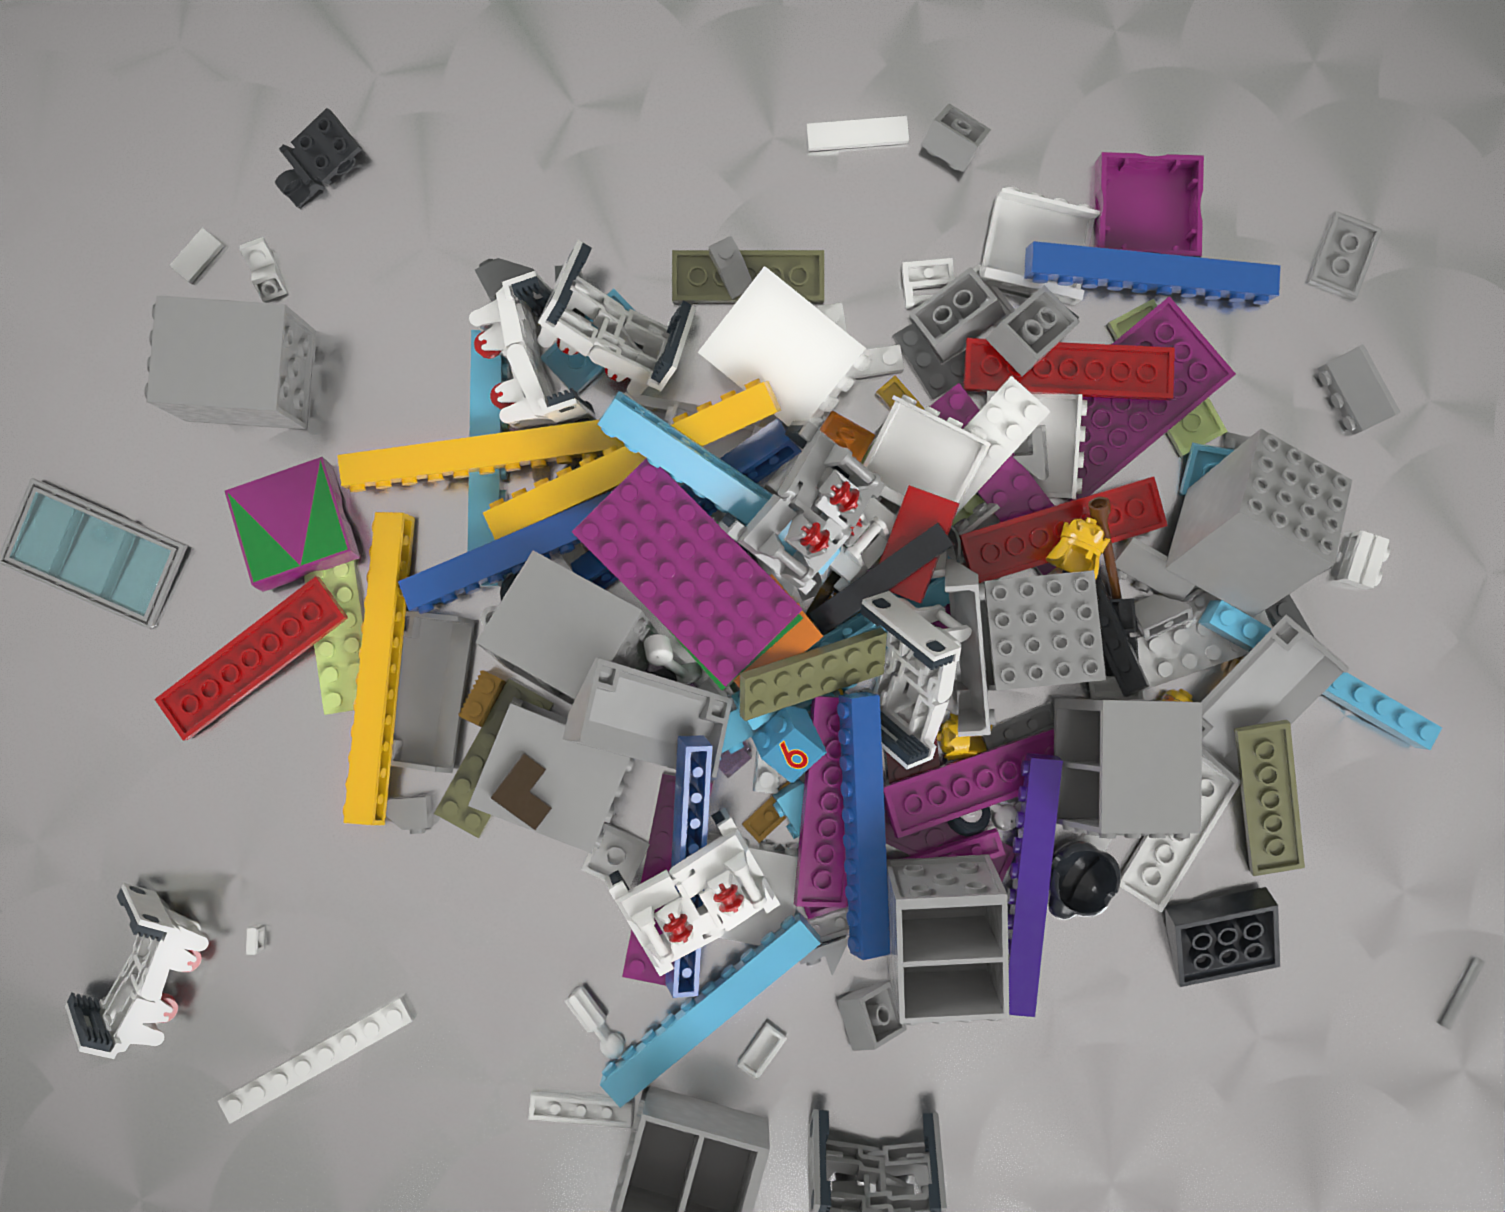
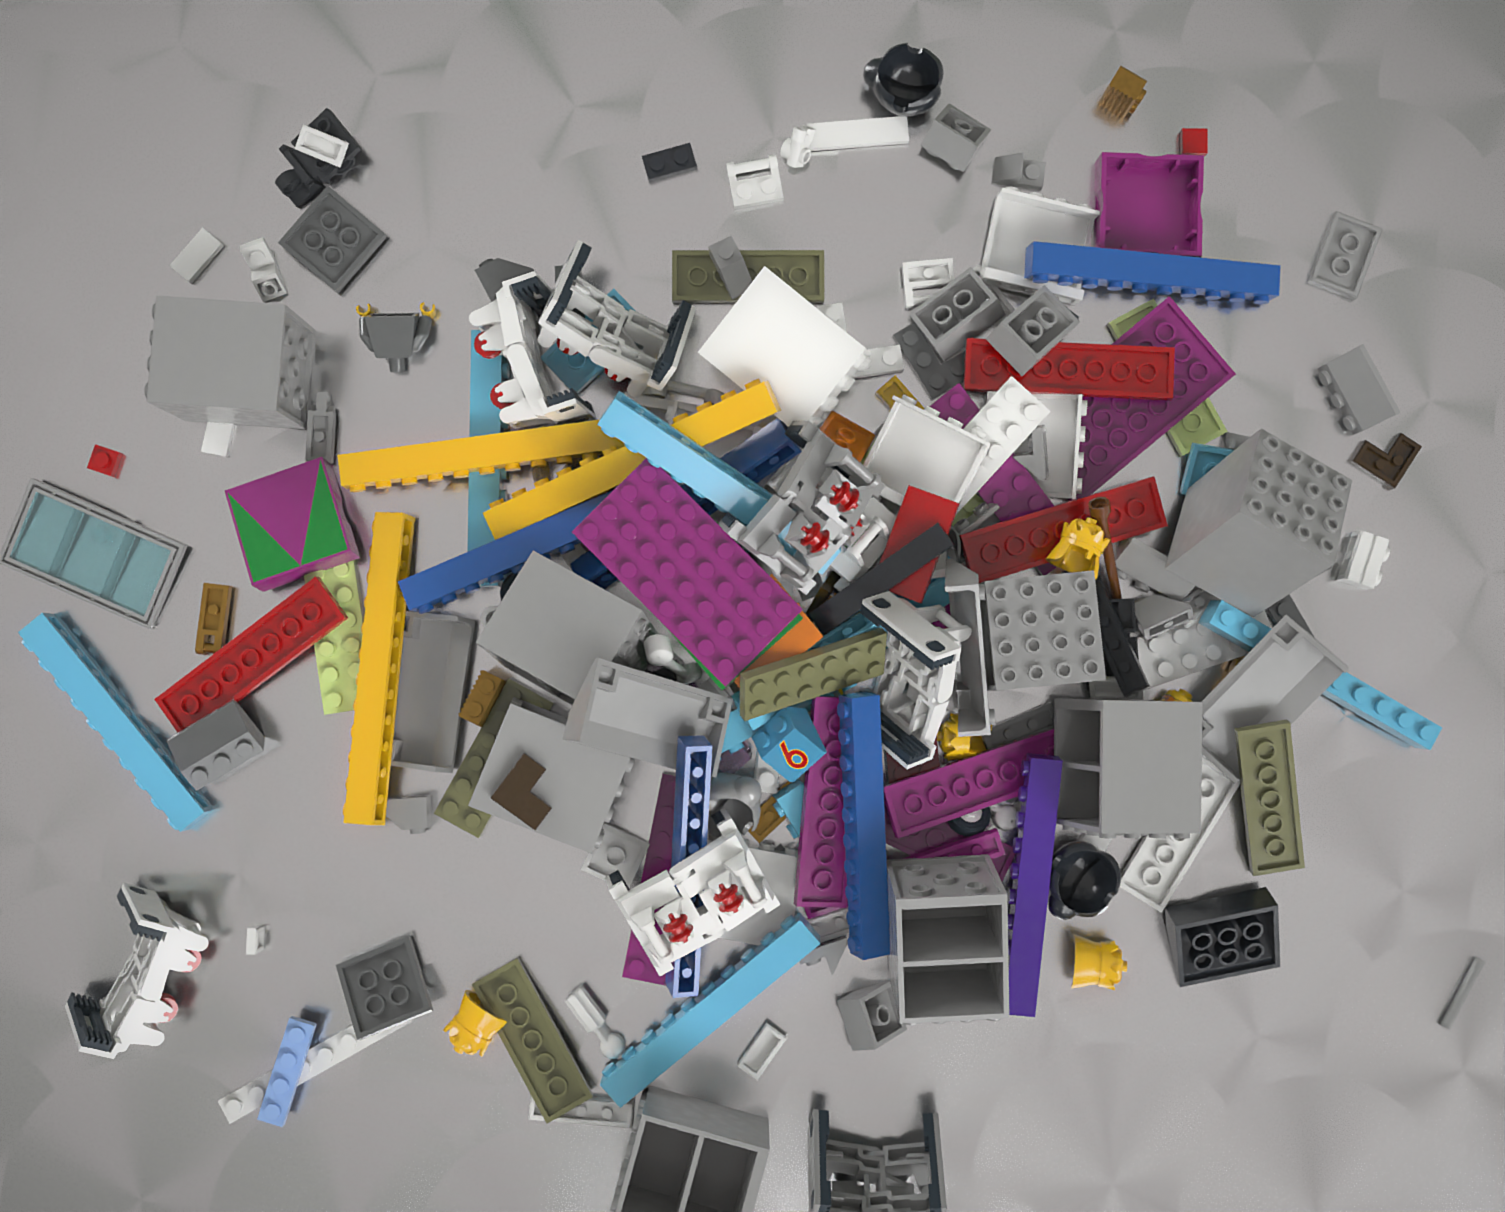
none -> medium azure brick [18,613,213,832]
none -> red plate [87,444,123,477]
none -> dark grey slope [167,699,265,791]
none -> pearl gold plate [195,583,232,655]
none -> white tile [201,422,235,457]
none -> light blue plate [257,1016,317,1127]
none -> dark grey plate [278,185,387,293]
none -> white tile [295,124,349,168]
none -> light grey hinge [305,392,336,463]
none -> dark grey plate [336,936,433,1040]
none -> dark grey torso [356,302,437,372]
none -> yellow hat [443,990,507,1057]
none -> olive plate [472,957,594,1124]
none -> white piece [641,380,724,405]
none -> black plate [642,142,697,183]
none -> light grey piece [708,773,762,838]
none -> white plate [726,154,784,210]
none -> white plate [780,125,816,168]
none -> black piece [863,43,944,116]
none -> light grey slope [991,153,1046,190]
none -> yellow hat [1071,934,1127,990]
none -> pearl gold brick [1098,66,1147,119]
none -> red tile [1180,128,1208,156]
none -> dark brown tile [1349,433,1422,490]

